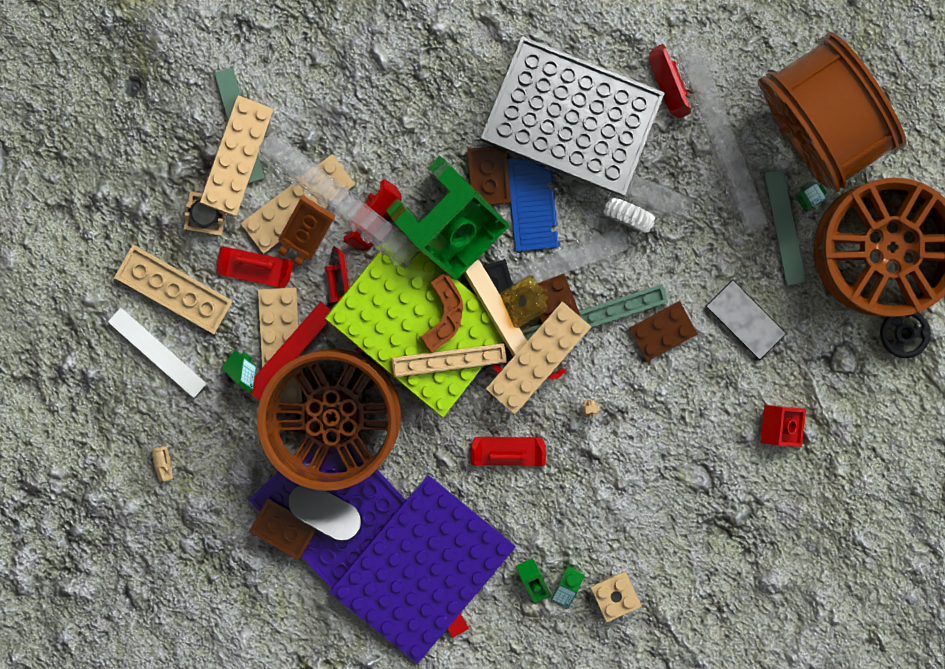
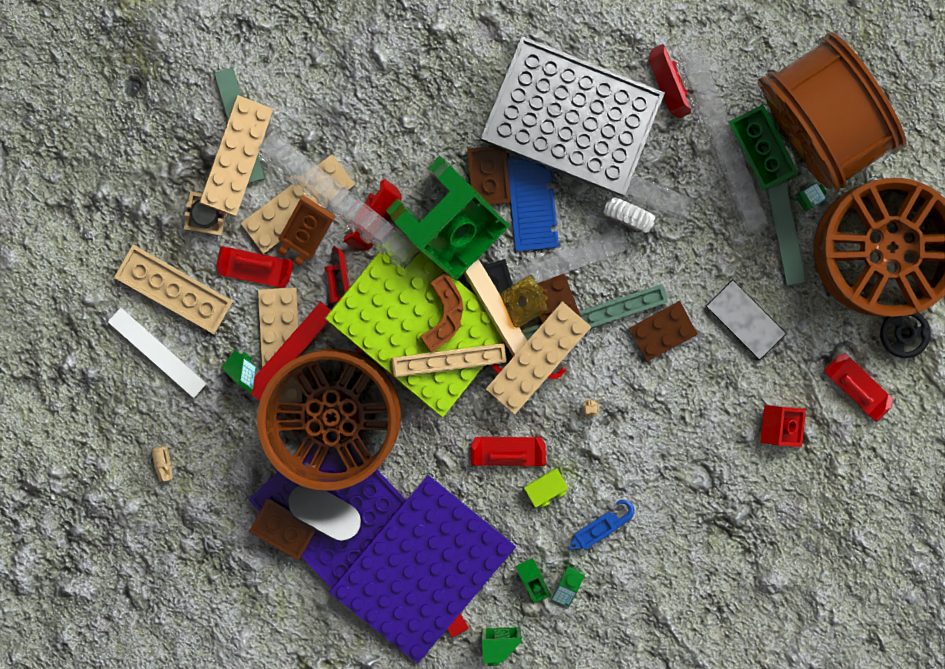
tan piece [590,571,642,622] -> none
none -> green slope [482,627,522,666]
none -> lime brick [524,467,569,508]
none -> blue plate [569,500,635,550]
none -> green slope [728,105,798,190]
none -> red piece [824,353,893,422]

